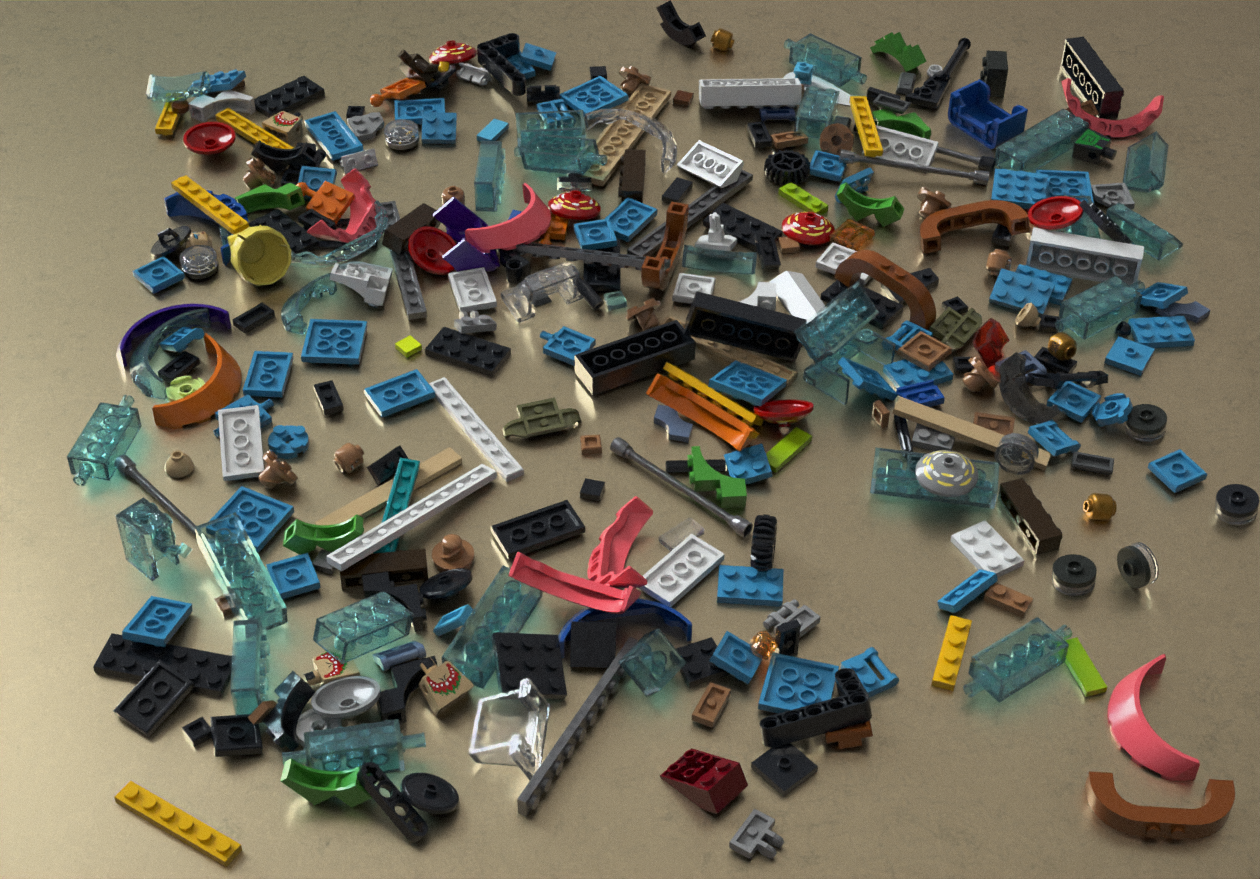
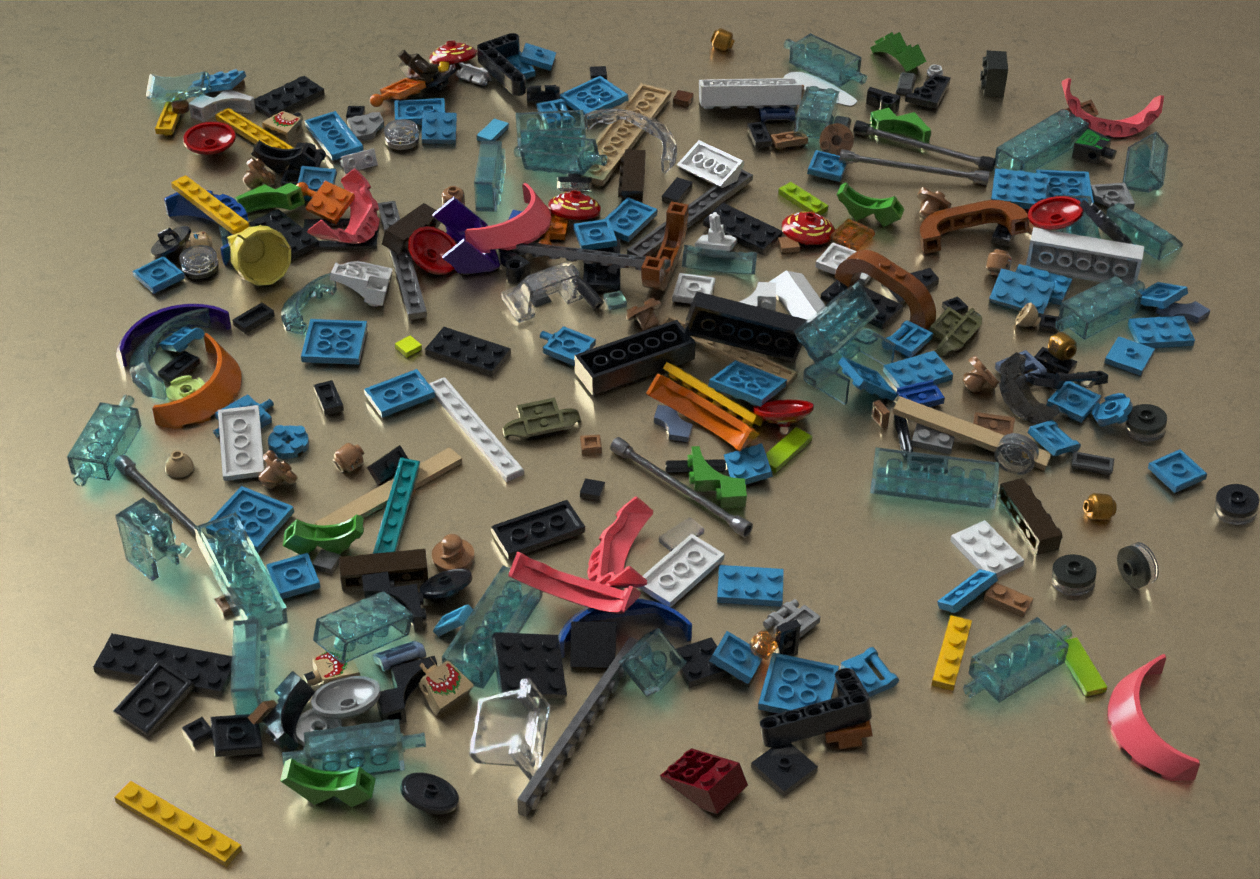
dark azure plate [122,596,193,647] -> none
dark azure plate [243,351,294,397] -> none
clear light blue windscreen [290,200,388,268] -> none
black plate [298,209,336,230] -> none
white plate [326,464,497,571] -> none
black beam [357,762,428,842] -> none
white plate [448,267,497,312] -> none
light grey hinge [454,310,497,334] -> none
medium nougat plate [619,66,651,95] -> none
black arch [656,0,706,45] -> none
medium nougat plate [692,682,731,728] -> none
light grey hinge [729,808,784,859] -> none
black gear [750,514,777,572] -> none
black plate [754,233,781,269] -> none
black gear [764,150,810,186] -> none
medium azure bracket [793,62,813,85] -> none
dark azure plate [835,167,874,203] -> none
yellow plate [849,96,883,157] -> none
white slope [862,125,939,167] -> none
dark grey tile [873,94,911,115] -> none
medium nougat tile [897,331,952,372] -> none
light grey dish [915,450,978,497] -> none
black axle [940,38,971,80] -> none
blue windscreen [948,79,1028,149] -> none
black tile [952,357,975,375] -> none
clear red brick [973,318,1010,368] -> none
black brick [1060,36,1124,119] -> none
dark orange arch [1085,771,1235,840] -> none
black hinge [1115,321,1131,338] -> none

